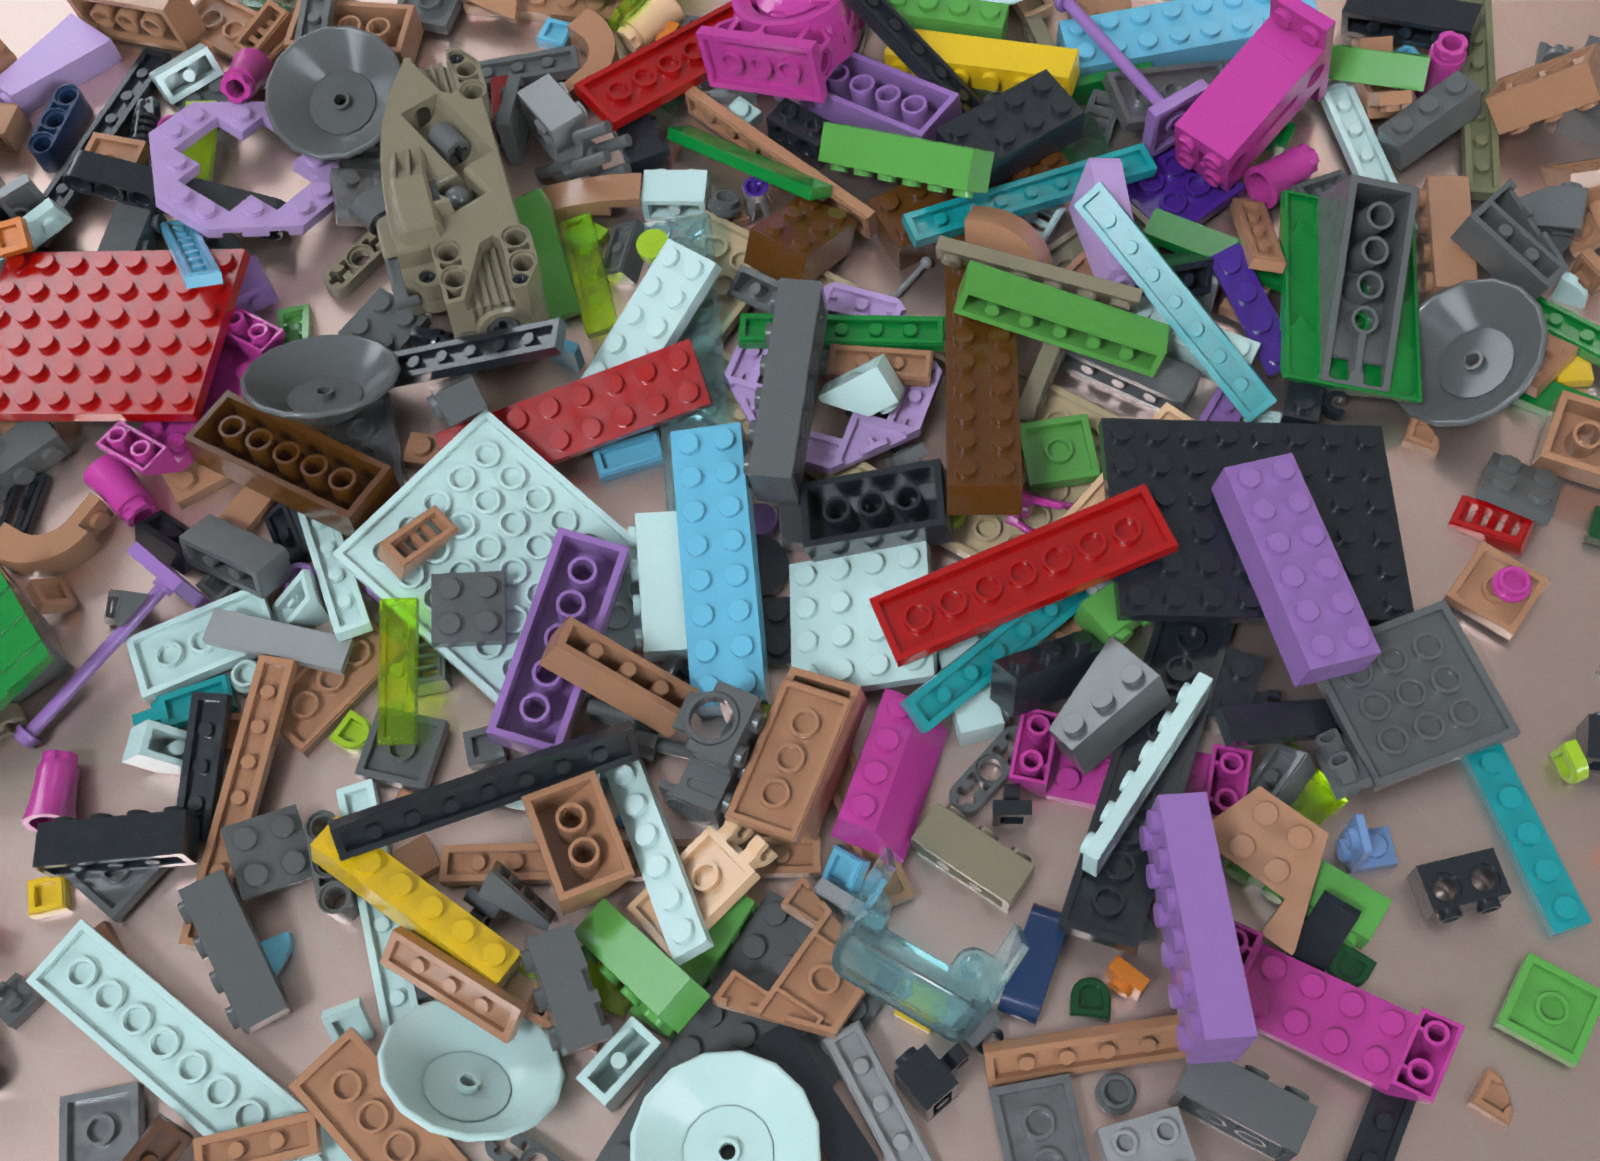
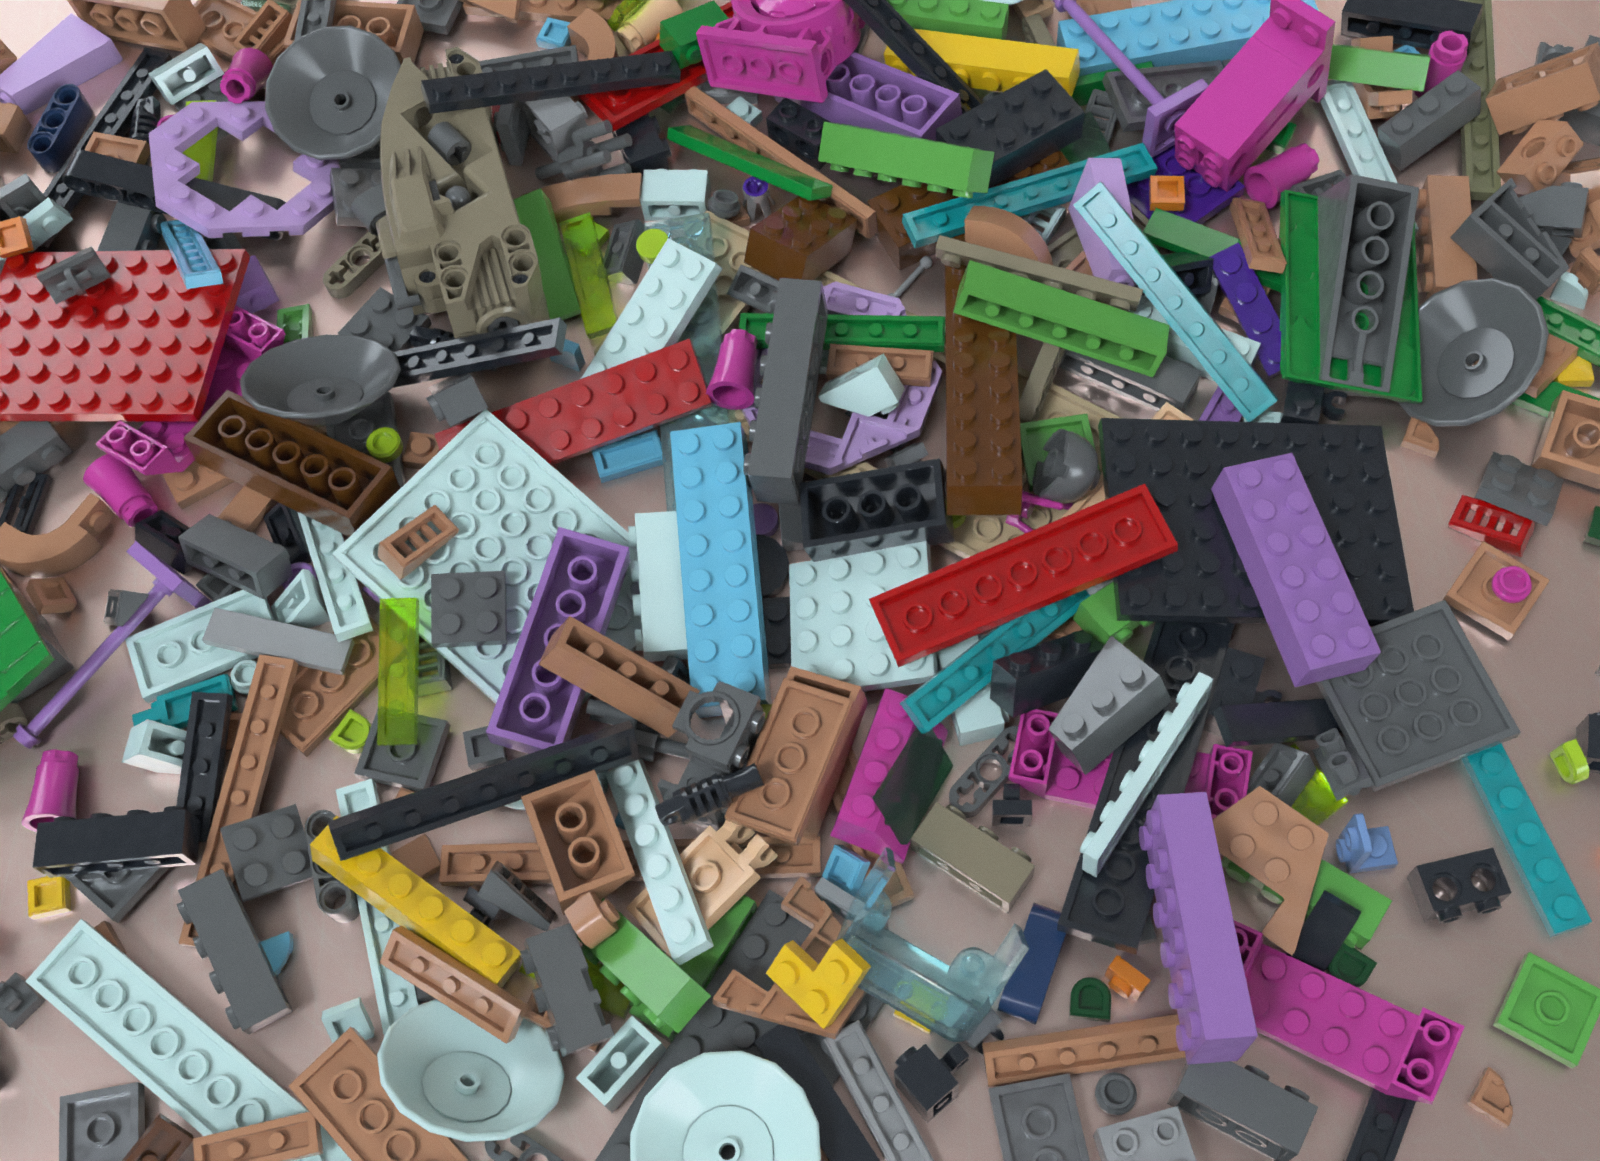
none -> dark grey hips [37,246,111,304]
none -> lime tile [366,427,403,463]
none -> black plate [421,51,681,114]
none -> nougat plate [564,892,620,949]
none -> black hinge [655,763,764,826]
none -> green brick [659,0,729,69]
none -> dark pink plant [706,329,758,410]
none -> yellow plate [766,938,872,1029]
none -> piece [873,727,954,845]
none -> dark grey cylinder [1032,429,1100,504]
none -> orange plate [1149,176,1185,211]
none -> nougat brick [1497,120,1584,195]

